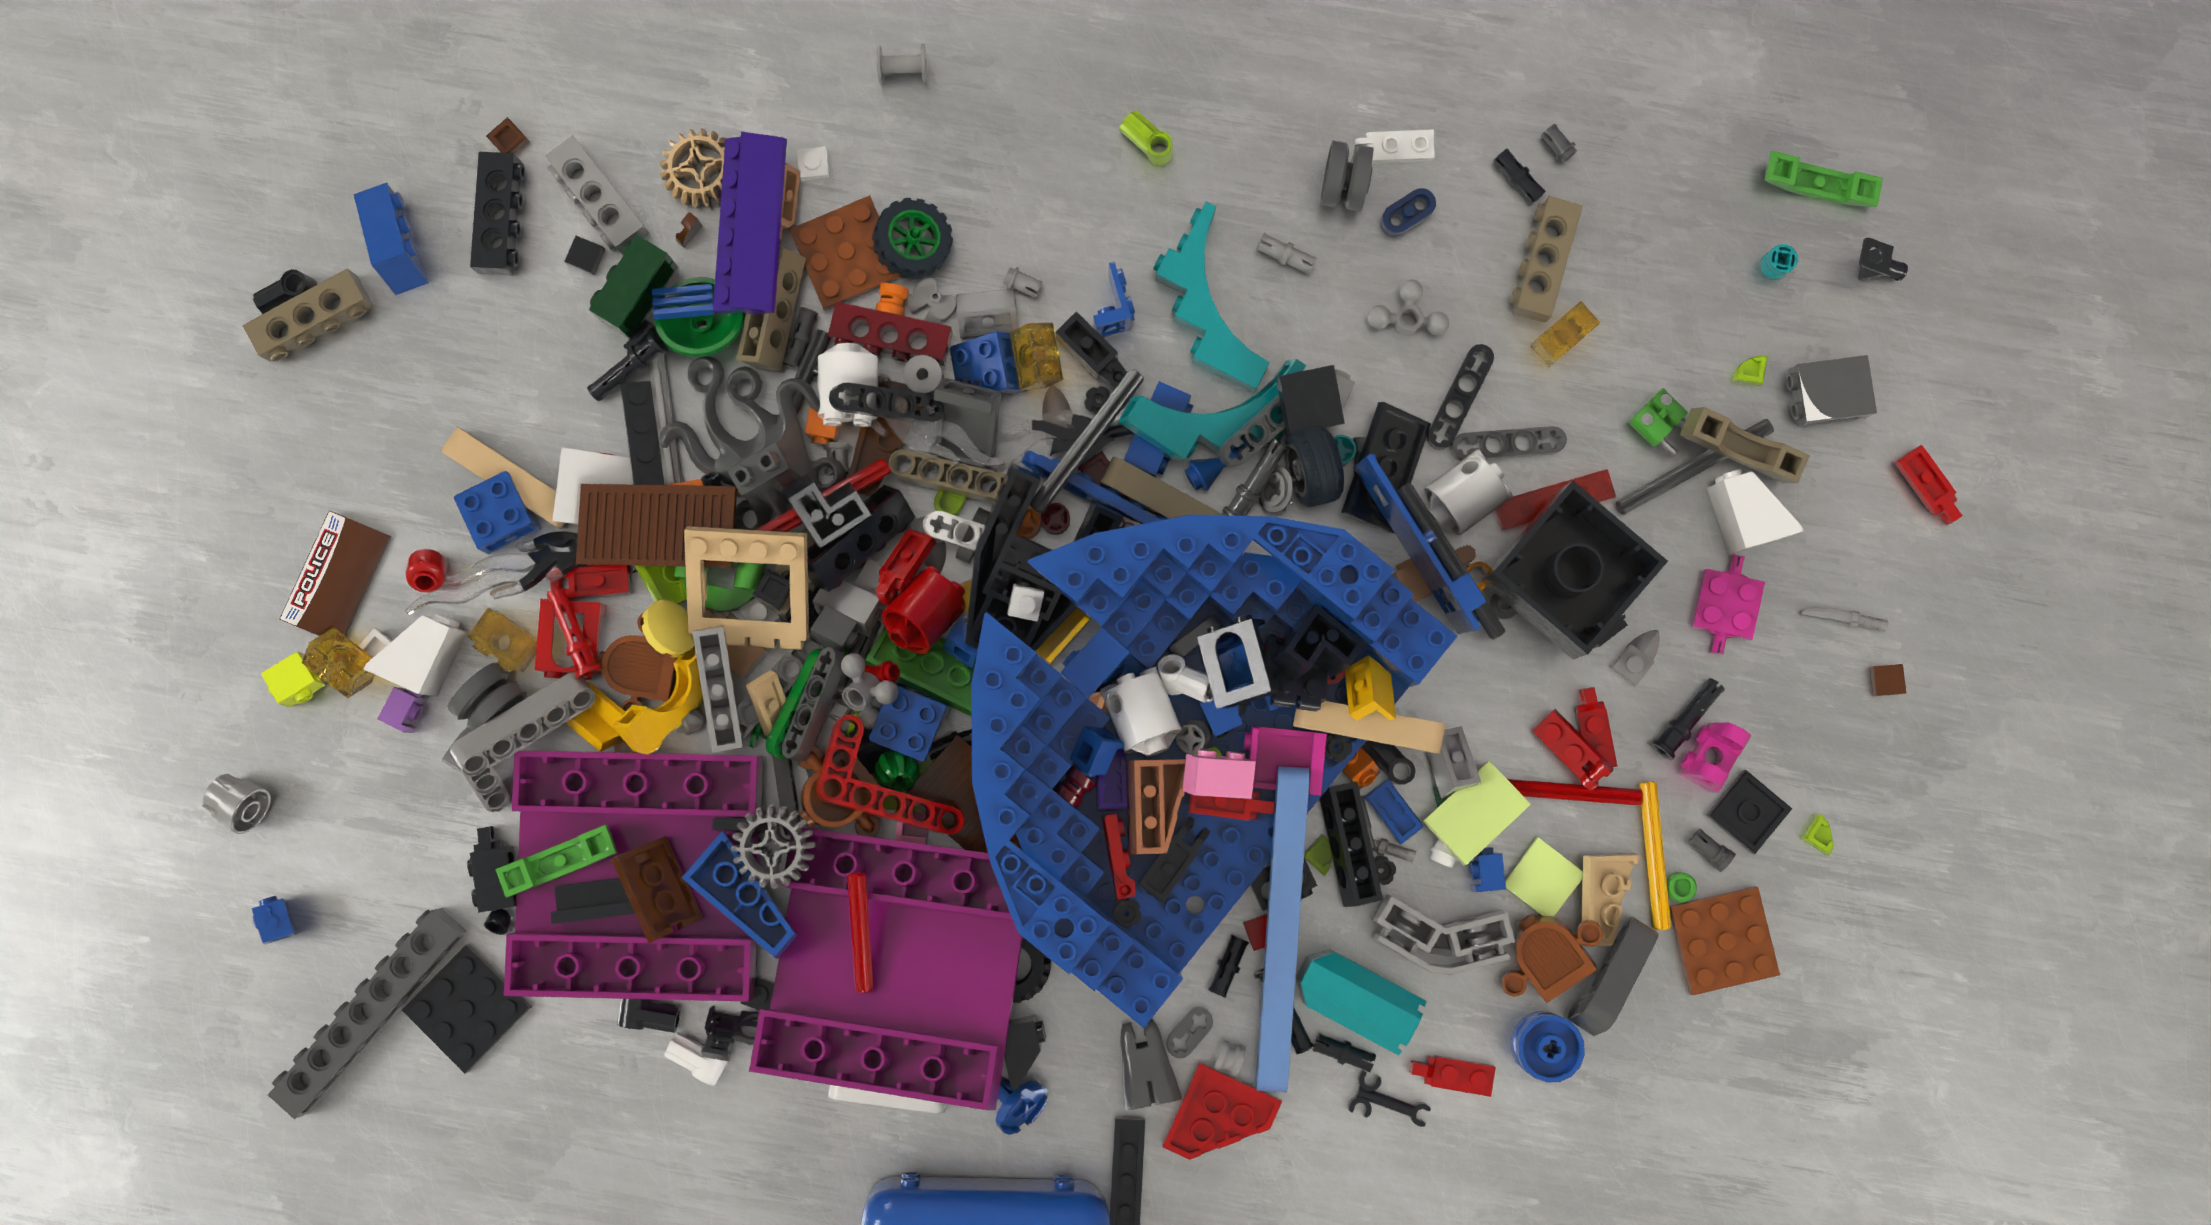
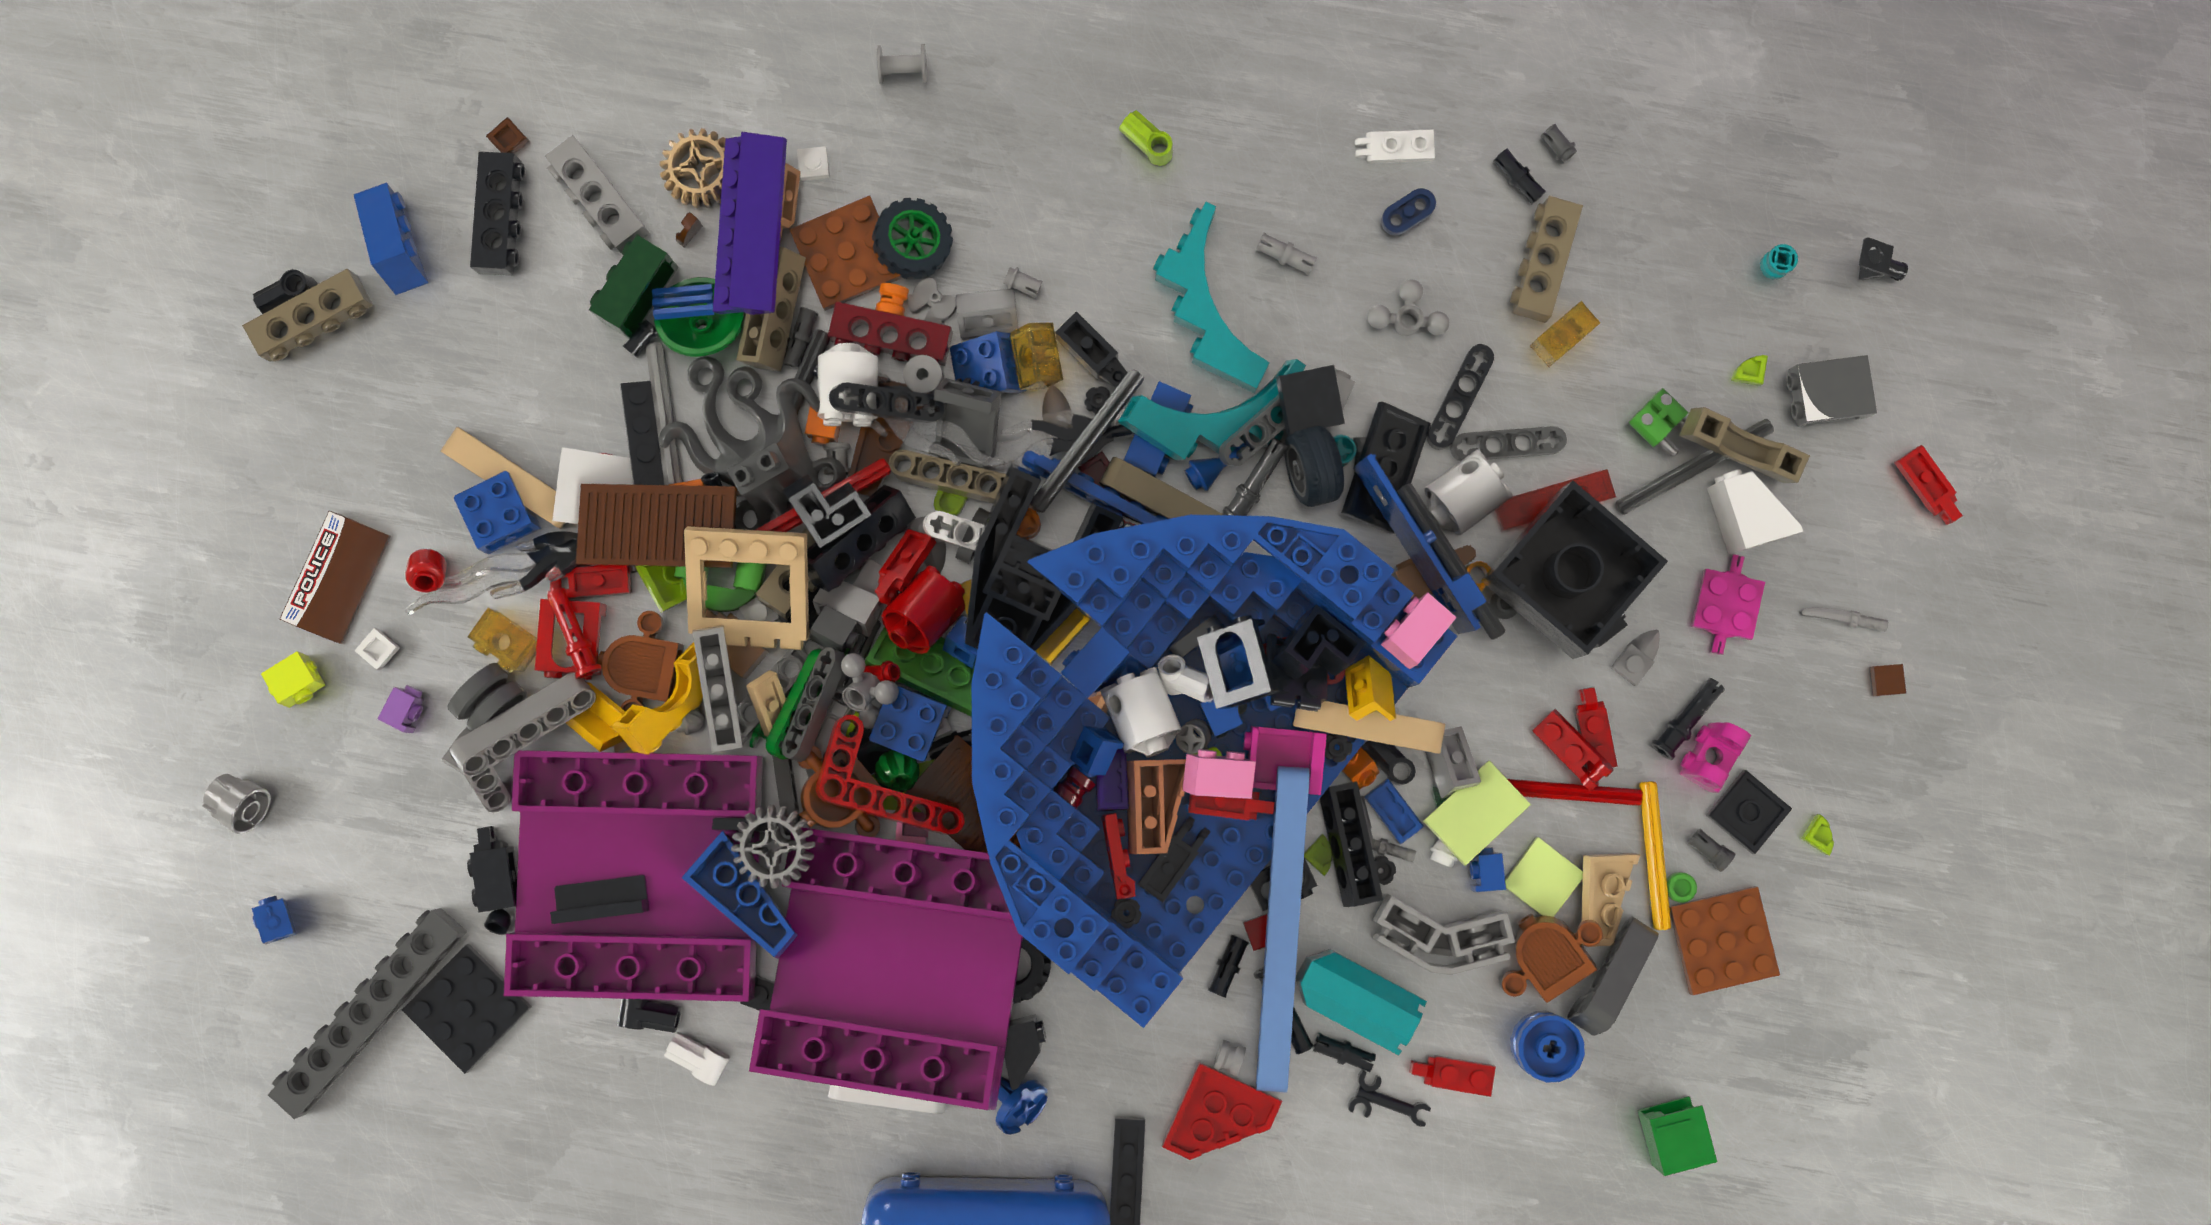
clear yellow brick [301,627,375,699] -> none
white slope [364,613,467,696] -> none
bright green slope [495,824,618,898] -> none
black tile [564,235,605,275] -> none
black pin [587,330,669,401] -> none
reddish brown piece [611,836,703,943] -> none
light yellow tile [642,600,694,658] -> none
black piece [701,1006,759,1061] -> none
black tile [752,569,790,611] -> none
red axle [847,872,873,993] -> none
white plate [1007,584,1044,621] -> none
dark red wheel [1040,503,1070,536] -> none
blue bracket [1093,261,1135,338] -> none
dark grey piece [1120,1018,1182,1110] -> none
dark grey beam [1166,1007,1213,1058] -> none
light grey gear [1259,465,1297,513] -> none
dark grey wheel [1320,140,1374,212] -> none
bright green slope [1765,151,1883,207] -> none
none -> bright pink brick [1381,593,1457,669]
none -> green piece [1637,1096,1717,1176]

